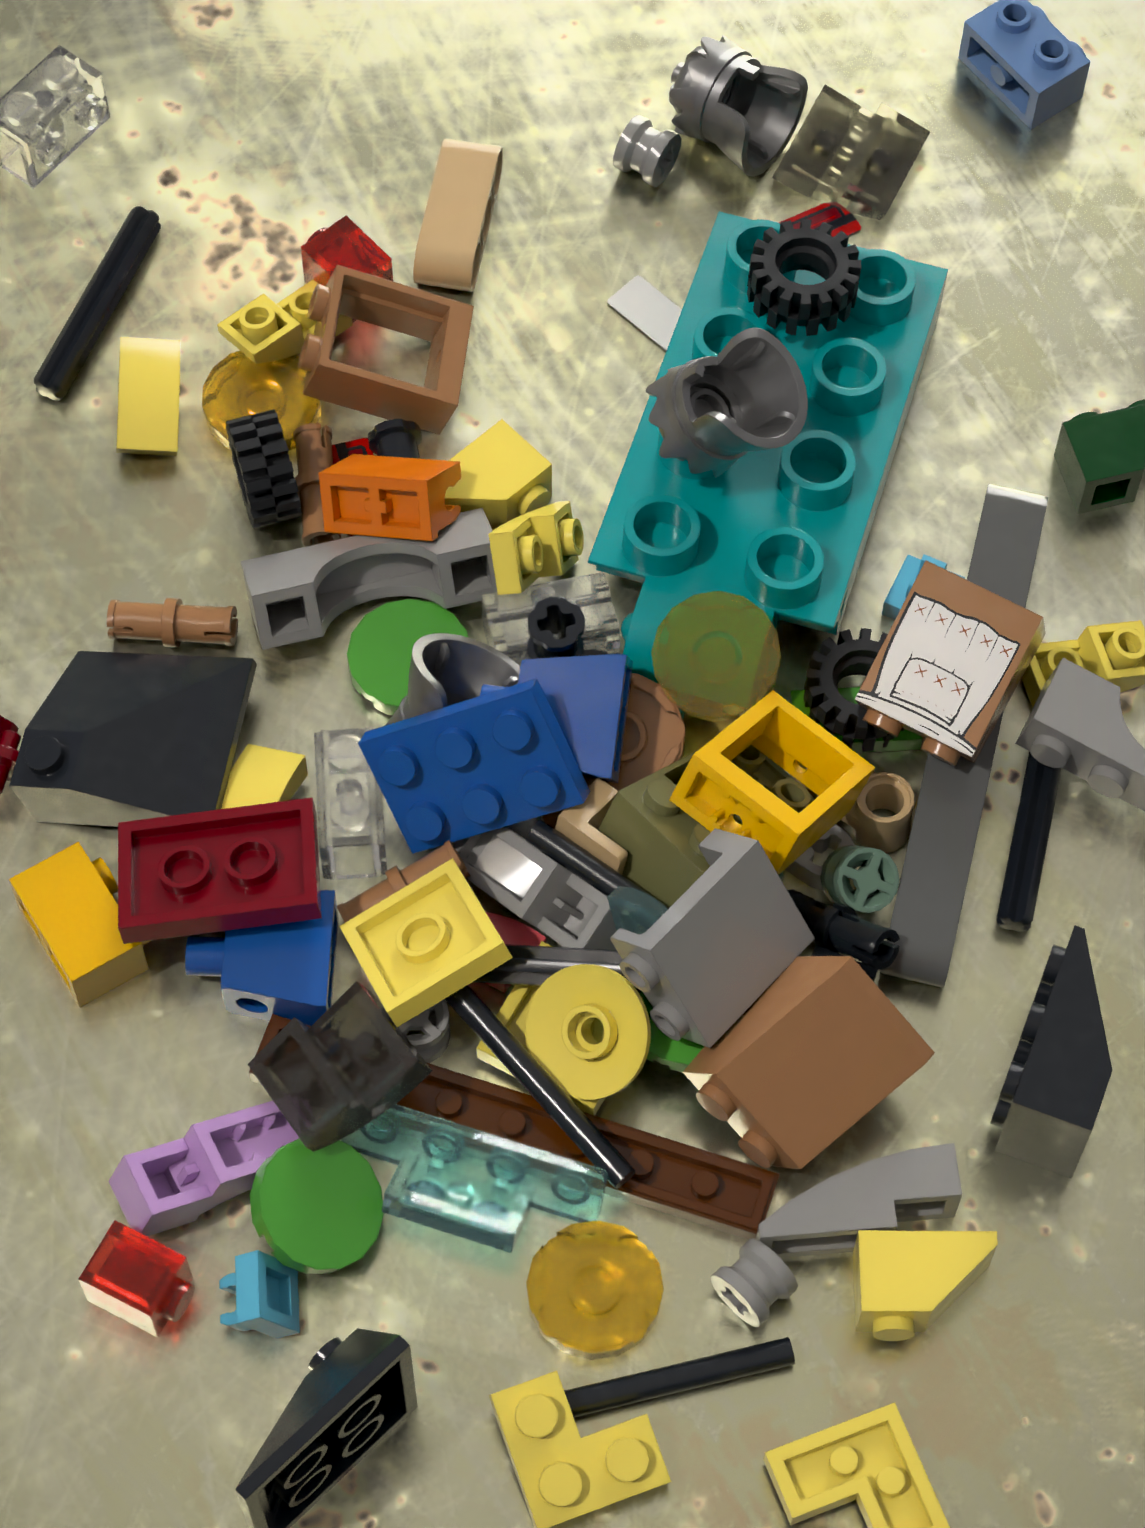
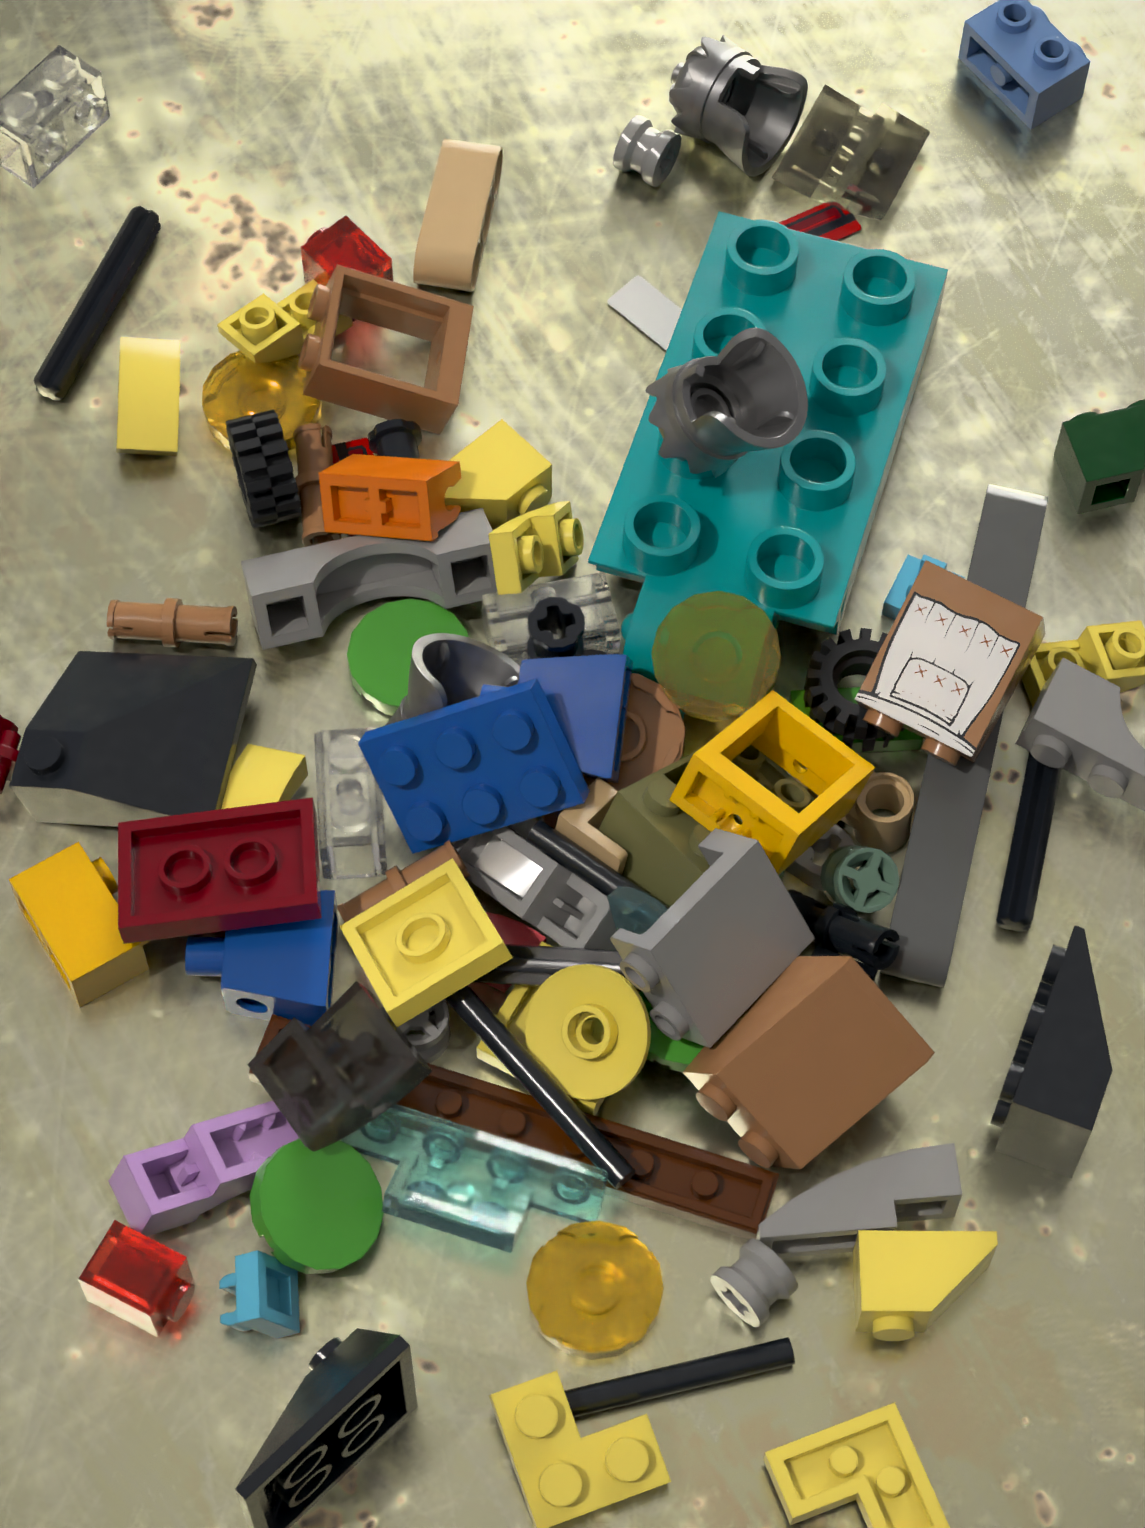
black tyre [747,219,861,336] -> none

